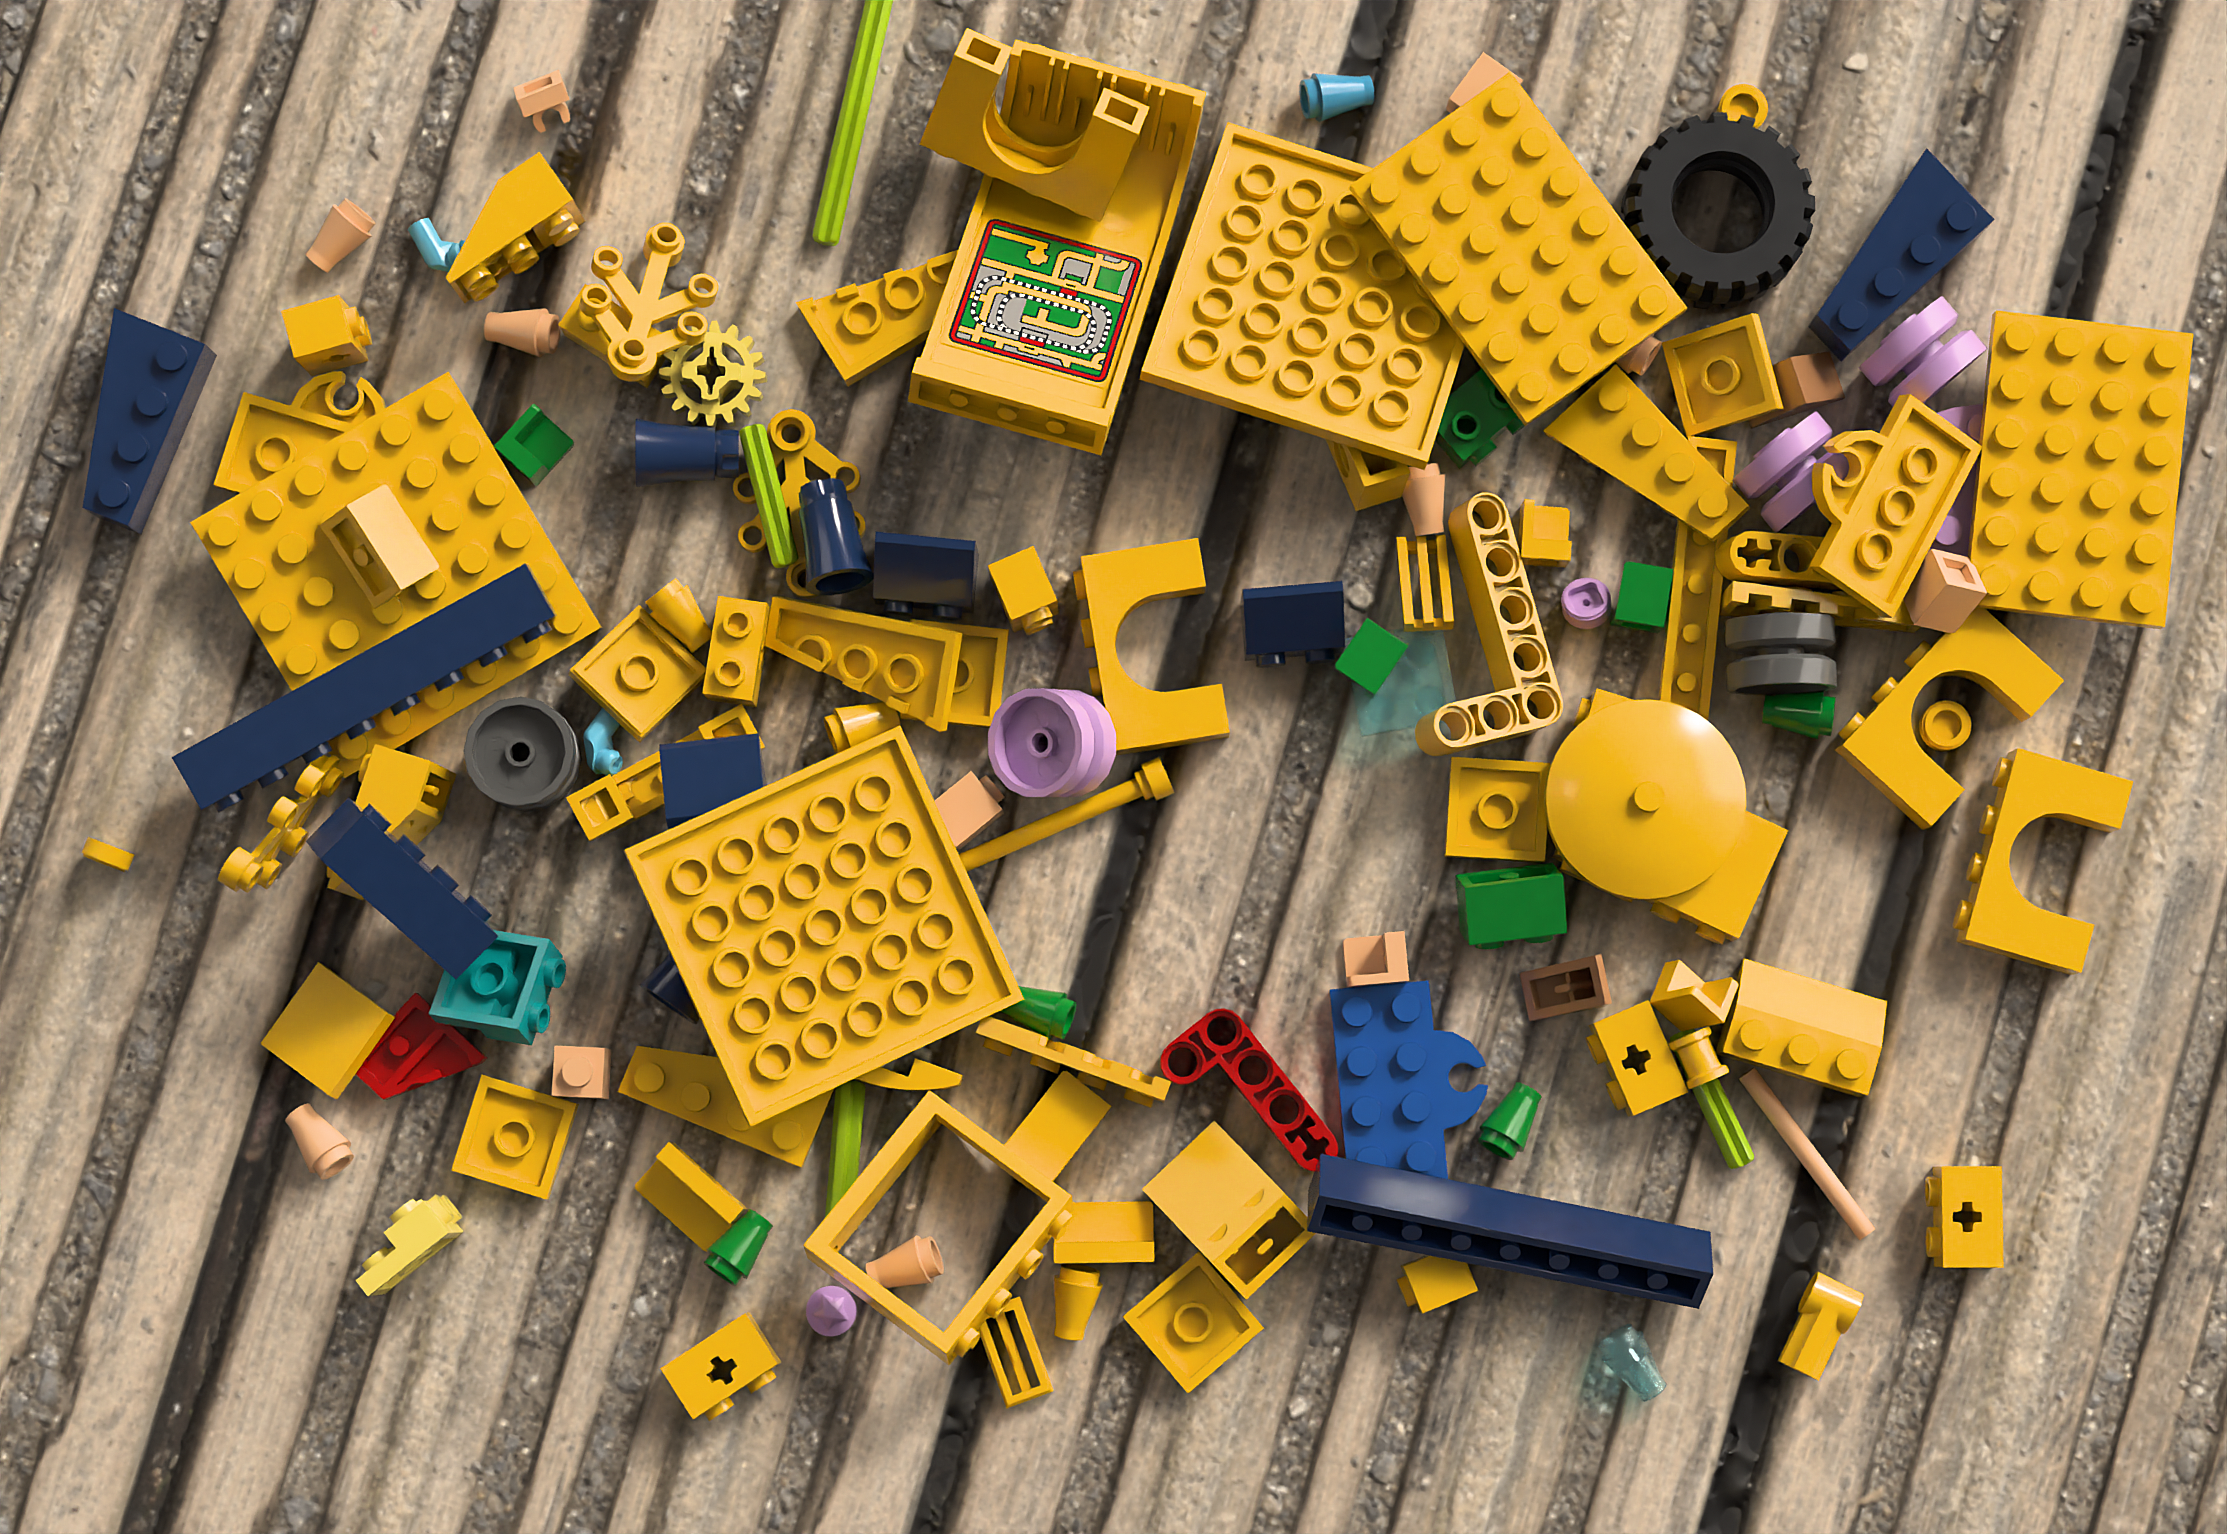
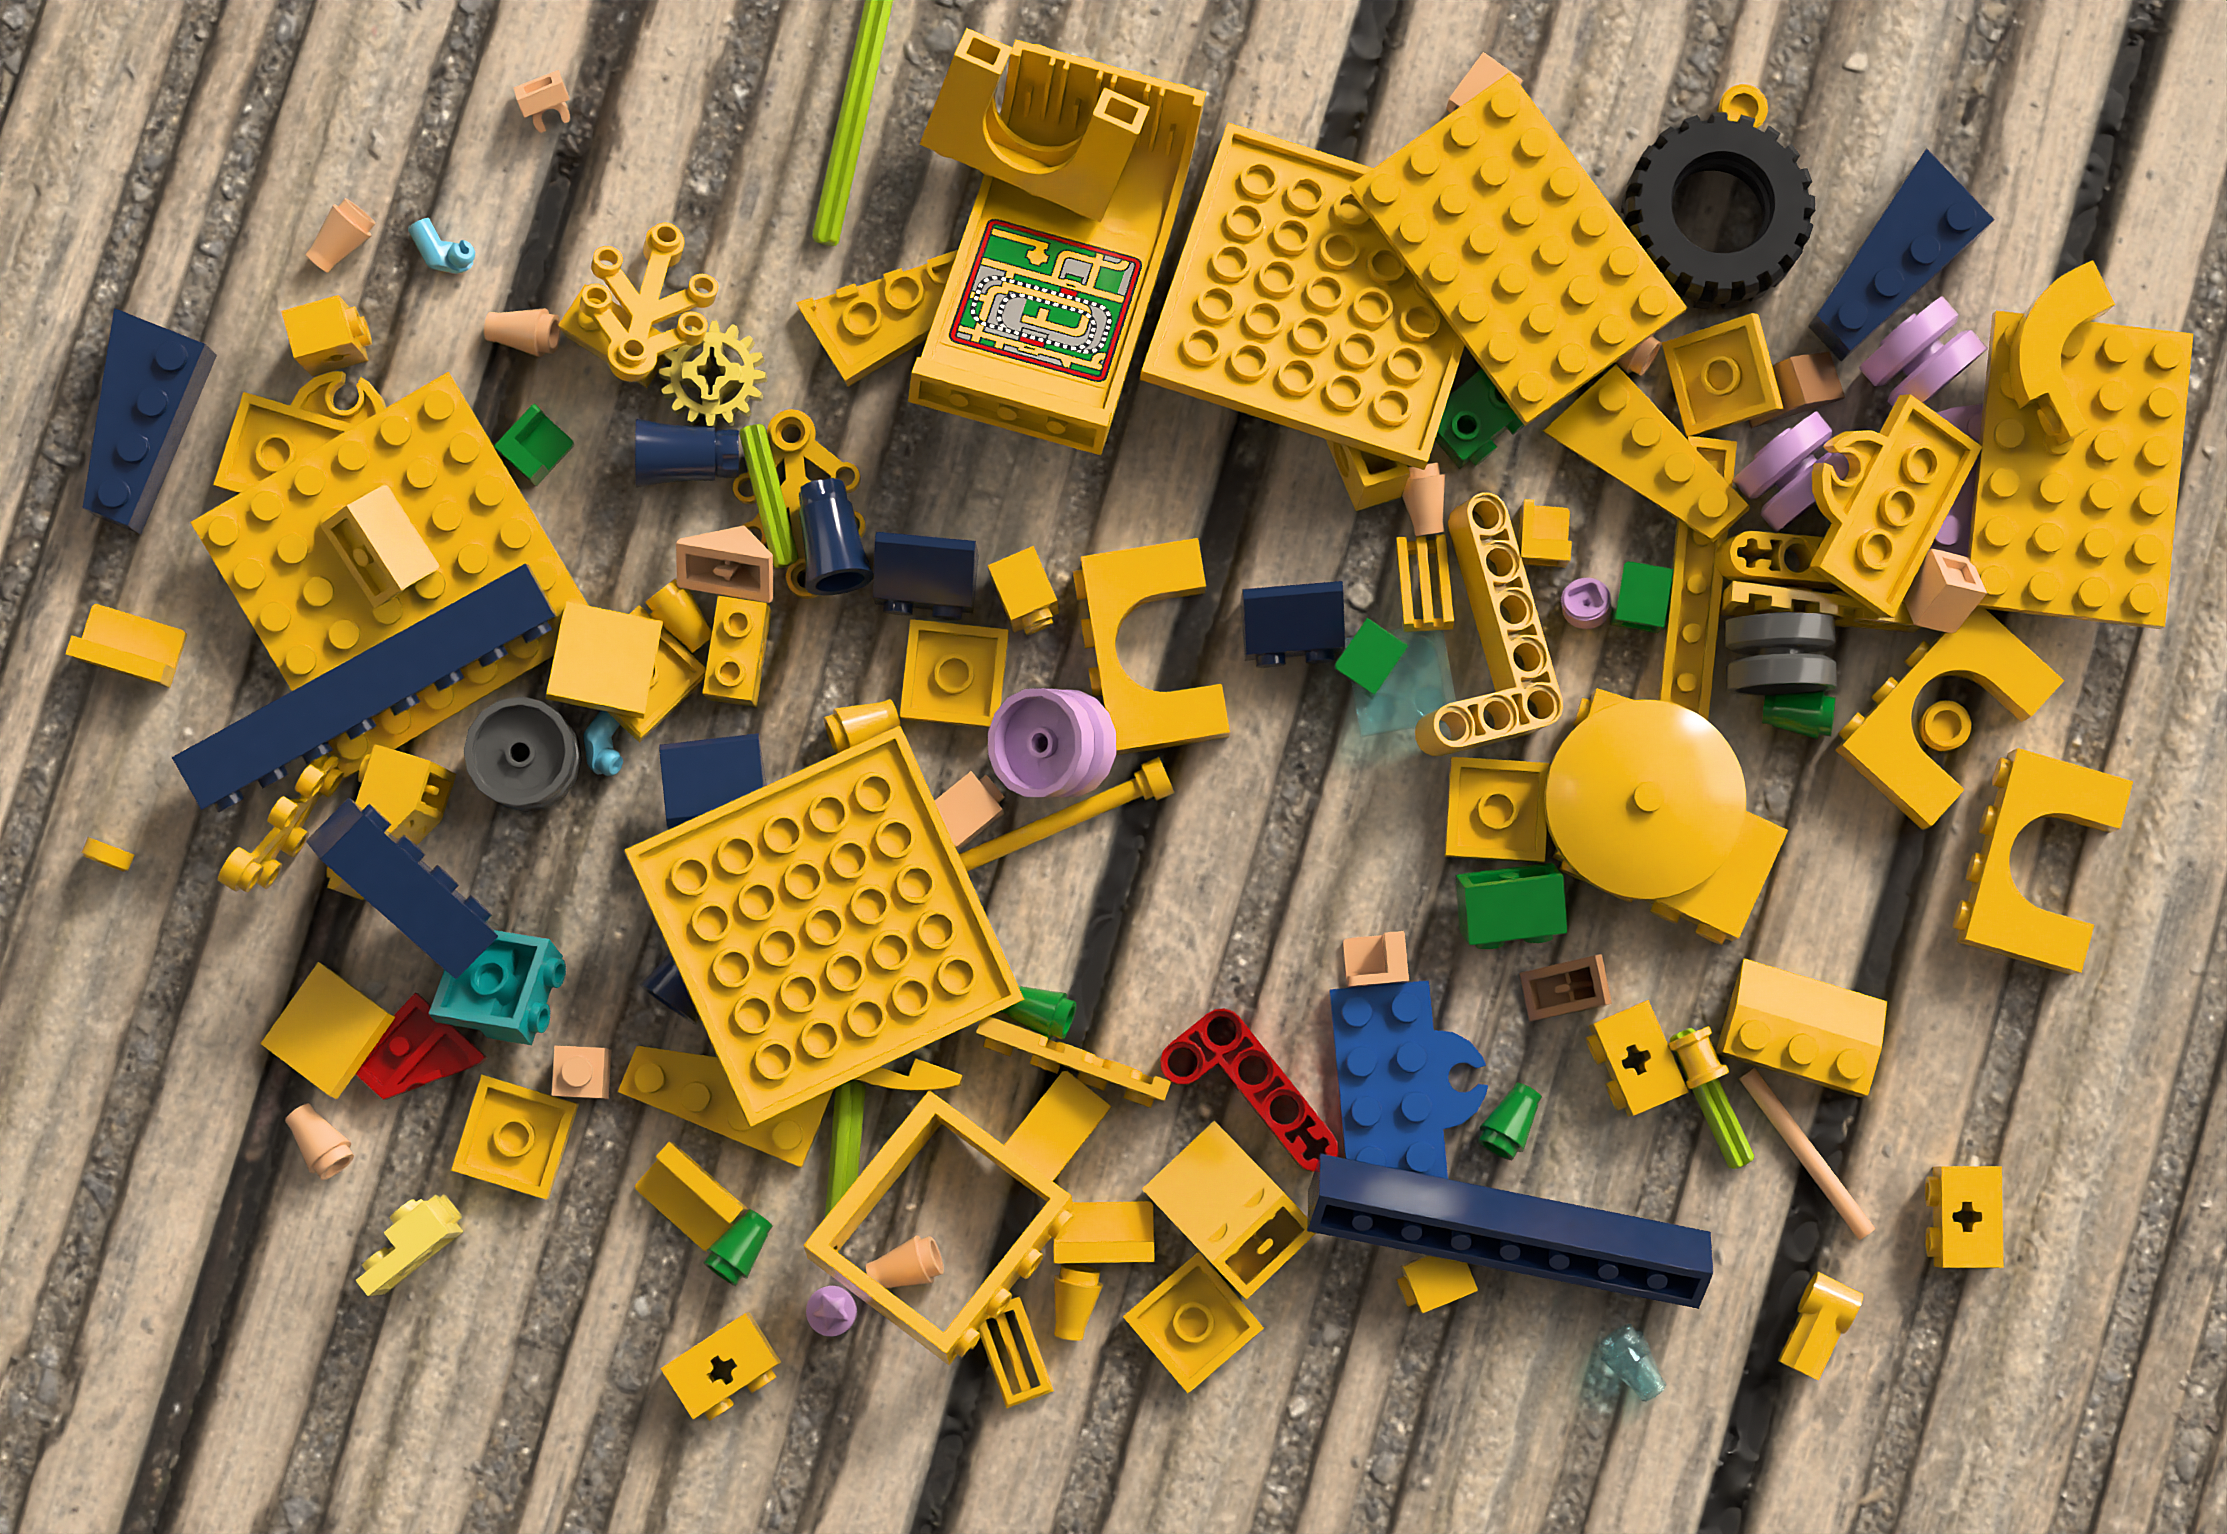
yellow slope [446,152,585,304] -> none
yellow slope [566,704,765,842] -> none
yellow wing [765,596,963,732] -> none
dark azure cone [1299,73,1374,122] -> none
yellow panel [1650,960,1739,1031] -> none
none -> yellow panel [65,604,187,688]
none -> yellow tile [545,601,663,719]
none -> light nougat slope [676,526,773,603]
none -> yellow arch [2009,260,2115,445]

